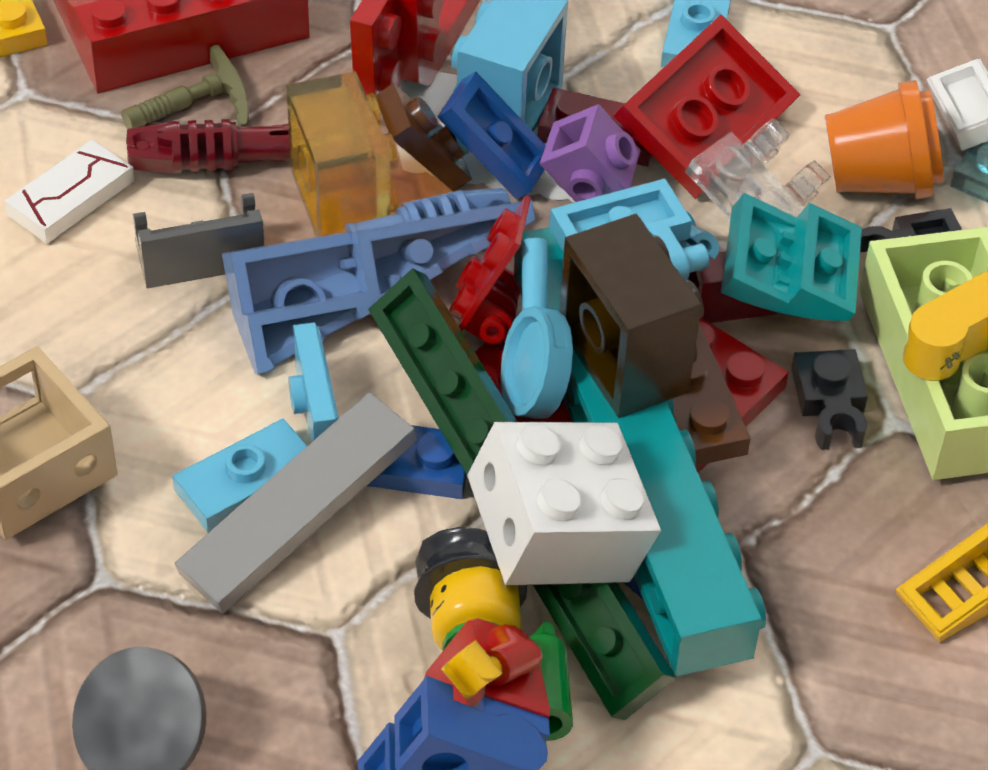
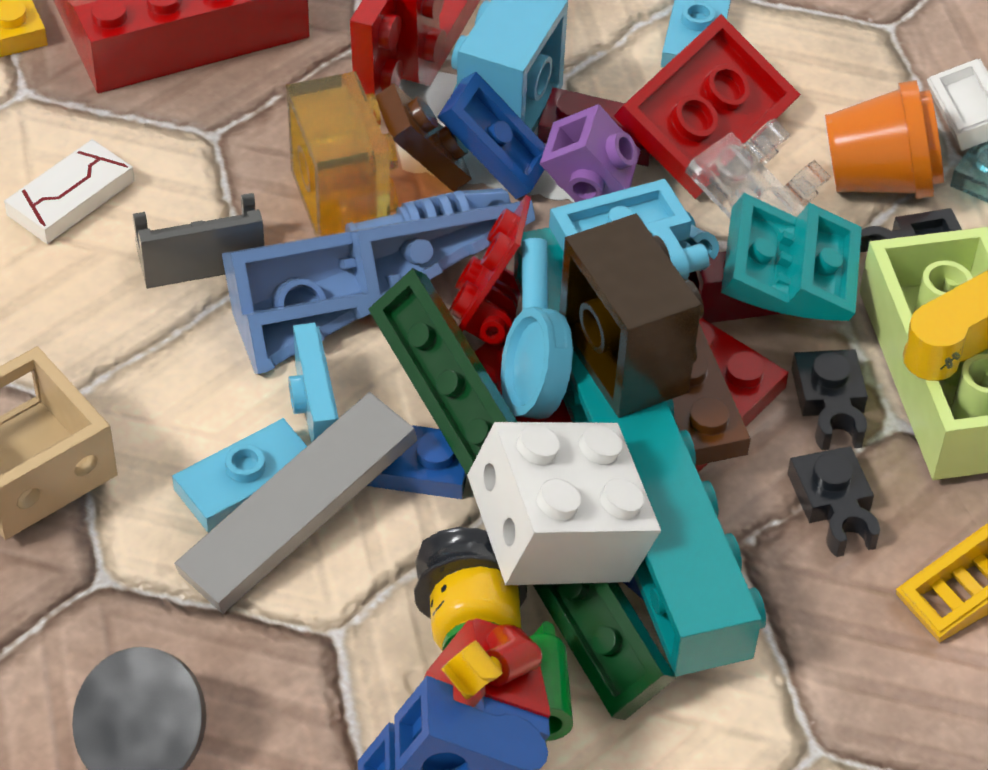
olive piece [121,44,249,129] -> none
dark red hinge [126,119,291,174] -> none
none -> black plate [787,446,880,557]

